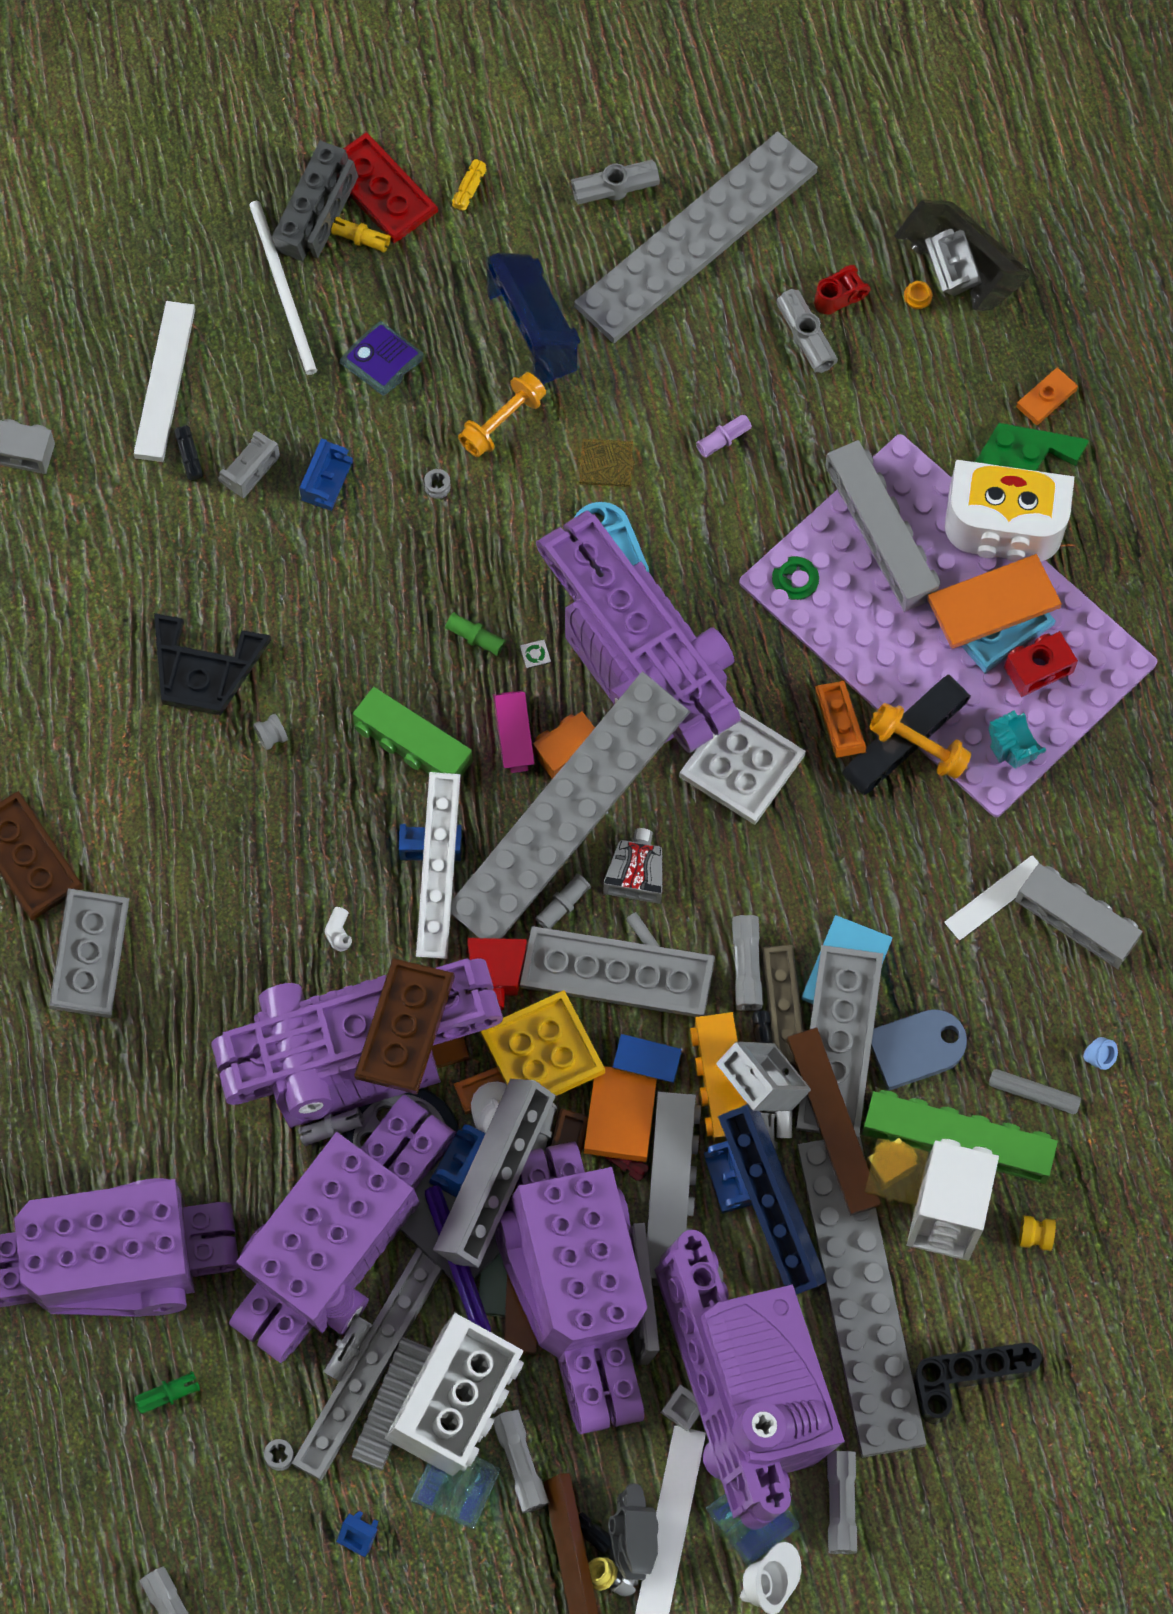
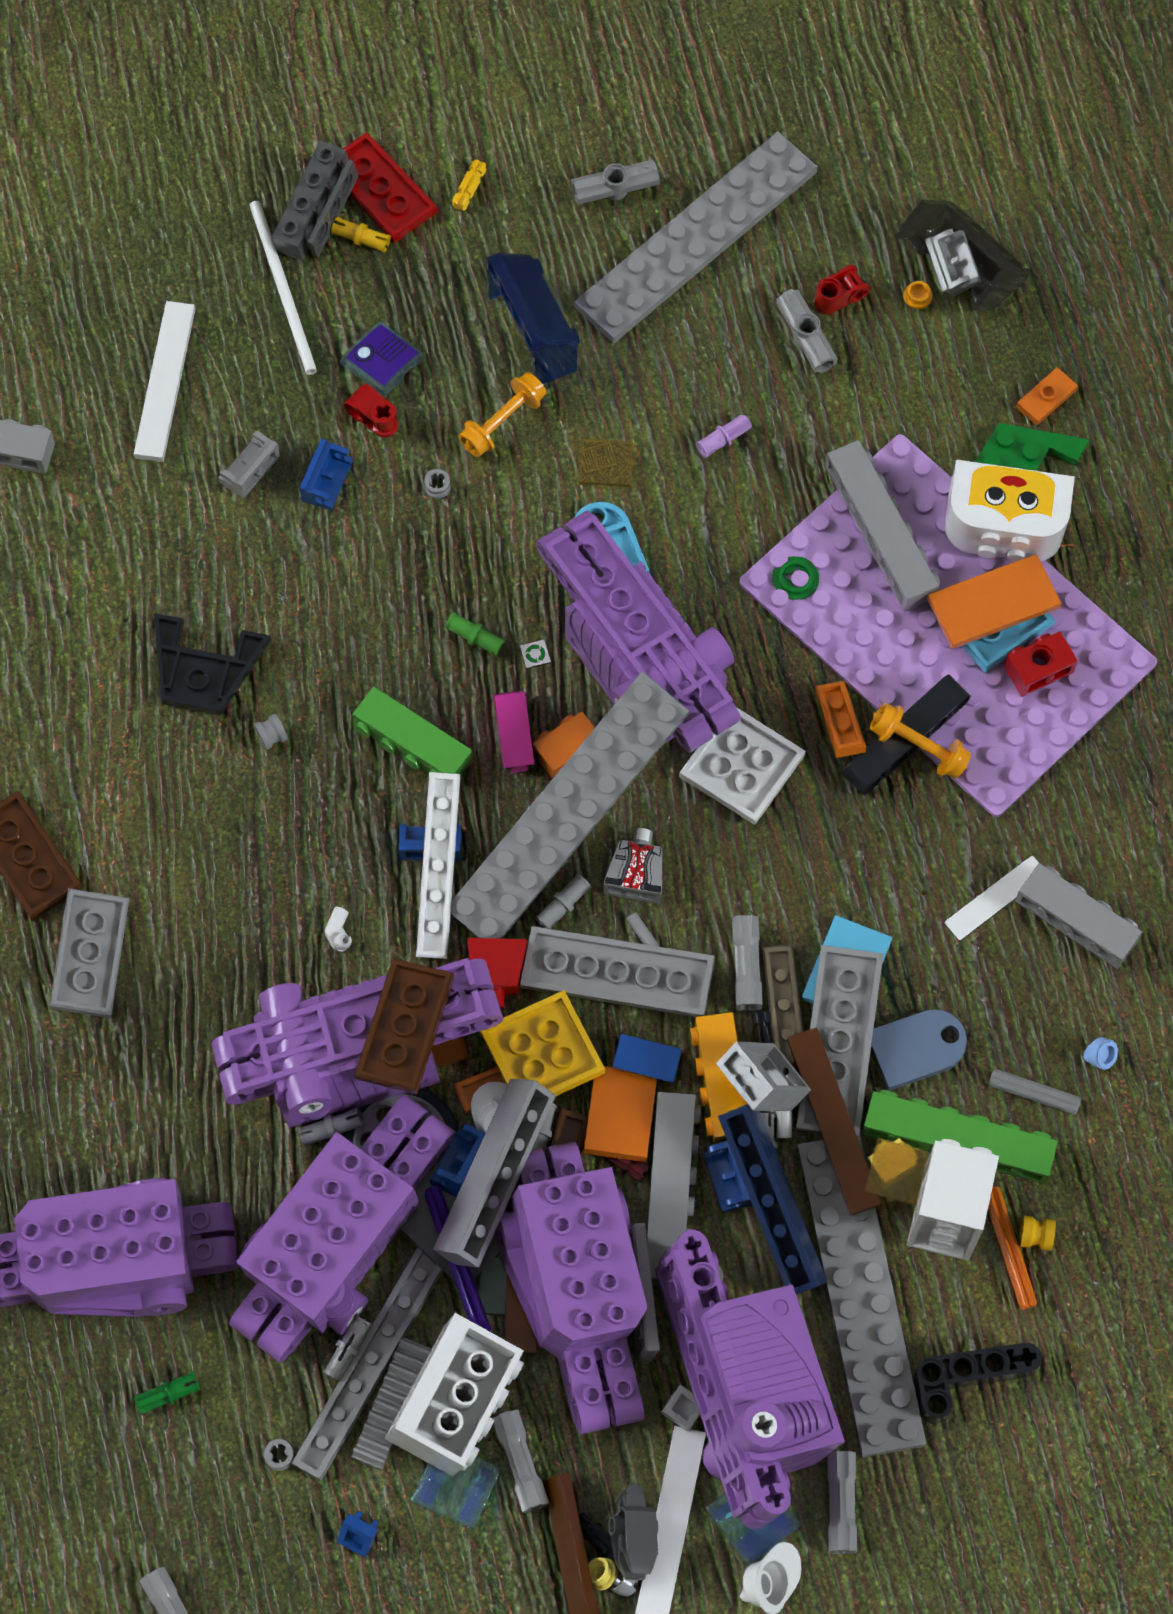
black axle [175,425,203,481] -> none
teal hair [988,710,1046,769] -> none
none -> red piece [343,383,398,438]
none -> orange axle [988,1187,1037,1310]

